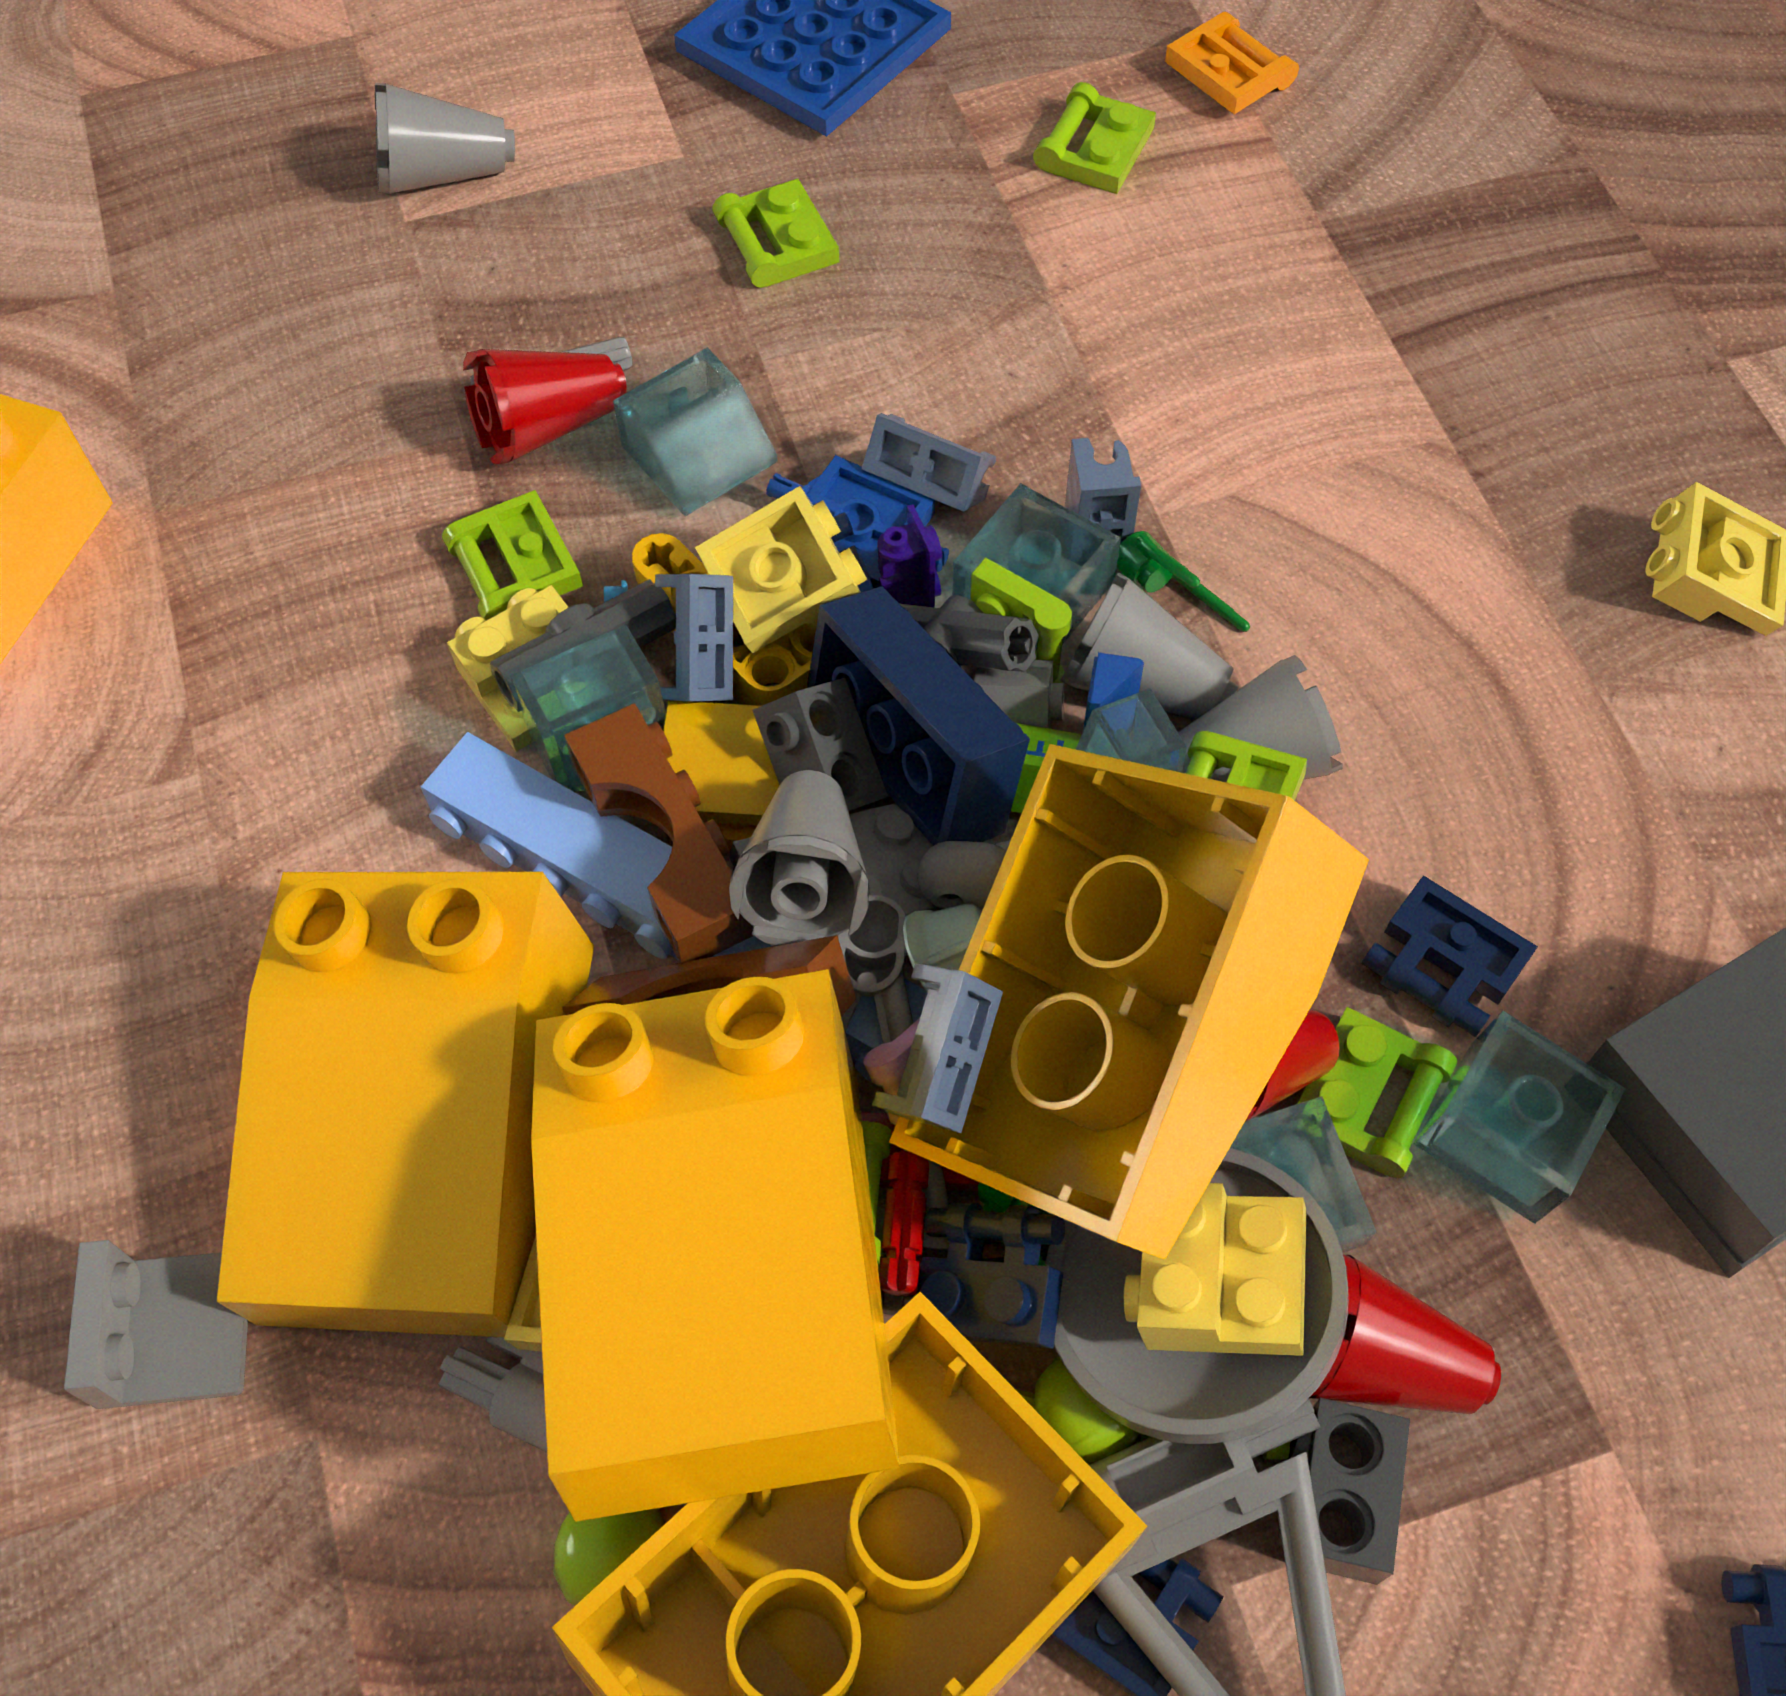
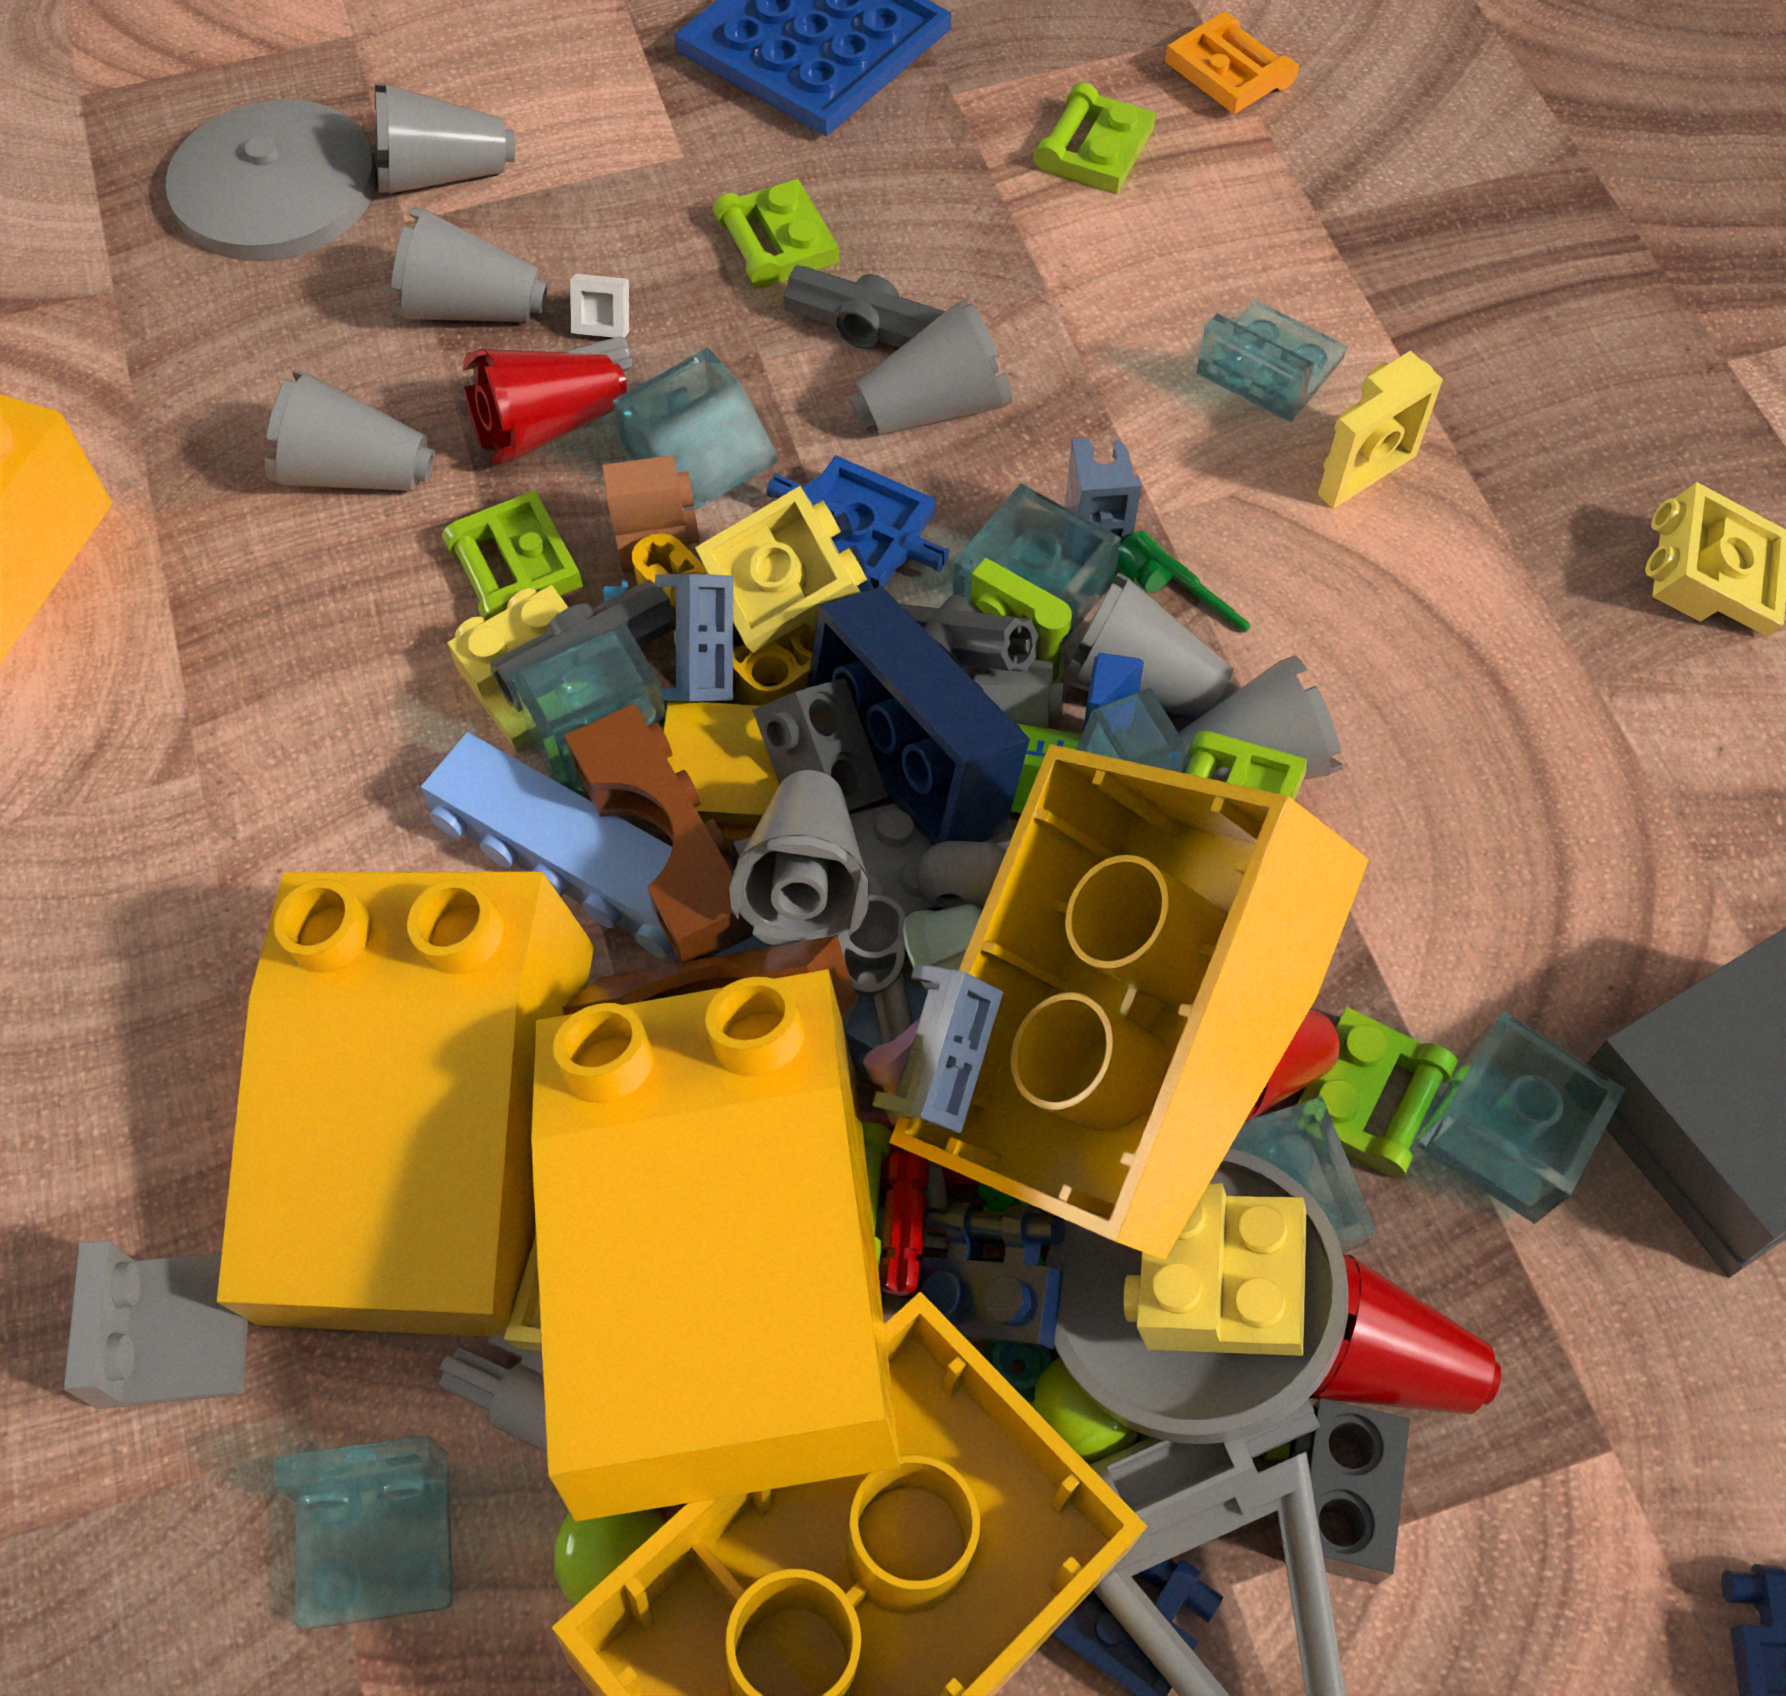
sand blue hinge [862,413,996,512] -> none
dark purple hinge [877,504,942,608] -> none
dark blue plate [1361,875,1538,1037] -> none
none -> light grey dish [166,99,377,261]
none -> light grey cone [265,370,435,491]
none -> clear light blue bracket [274,1435,453,1630]
none -> light grey cone [391,207,548,322]
none -> white tile [570,274,629,338]
none -> nougat brick [602,455,700,571]
none -> dark grey piece [783,265,946,349]
none -> light grey cone [850,299,1013,435]
none -> dark azure plate [984,1342,1053,1403]
none -> clear light blue bracket [1196,301,1347,423]
none -> light yellow plate [1318,351,1443,509]

